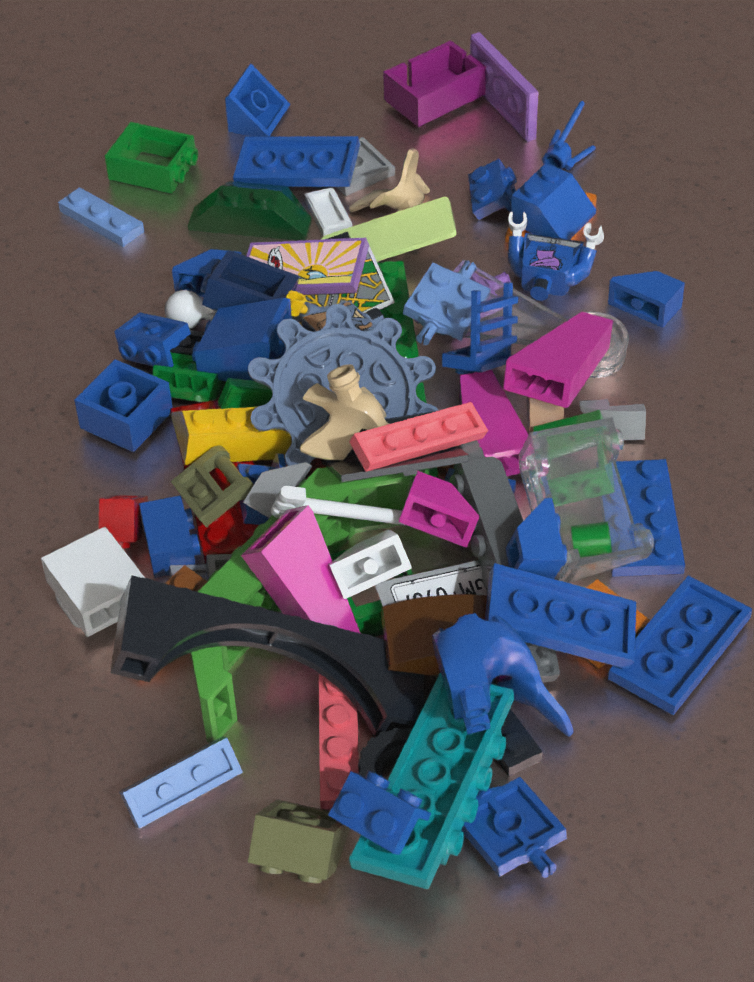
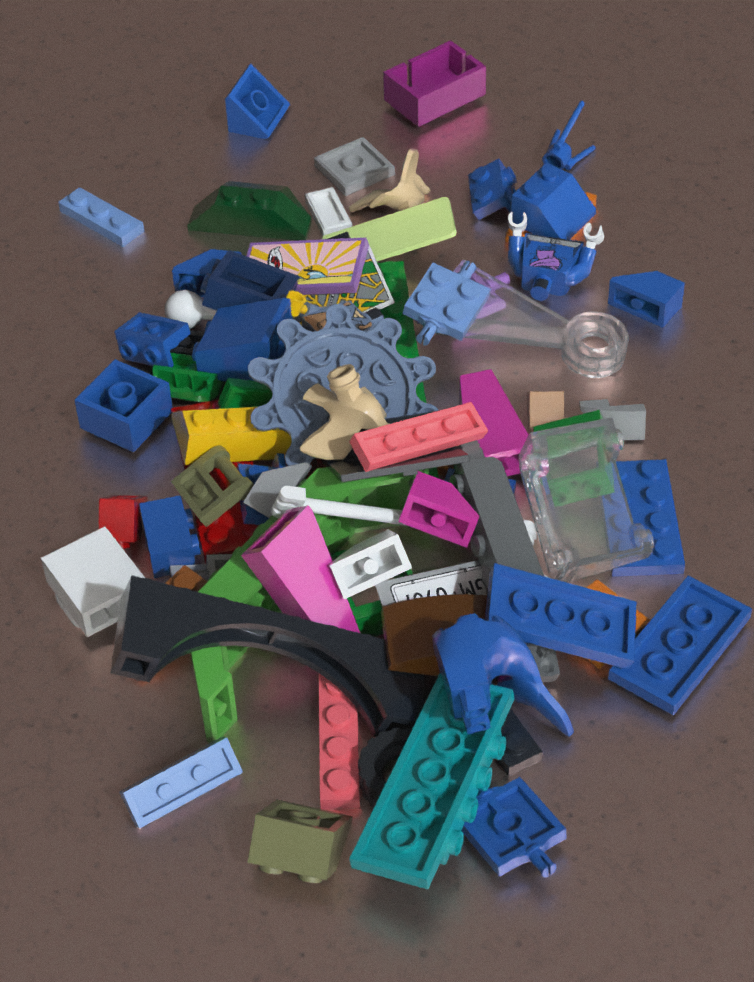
green window [105,122,198,194] -> none
blue plate [233,136,360,187] -> none
blue bracket [328,770,432,855] -> none
blue plate [442,282,518,374] -> none
medium lavender tile [470,32,538,142] -> none
dark pink slope [503,312,613,408] -> none
blue slope [505,498,567,579] -> none
green beam [571,521,612,558] -> none

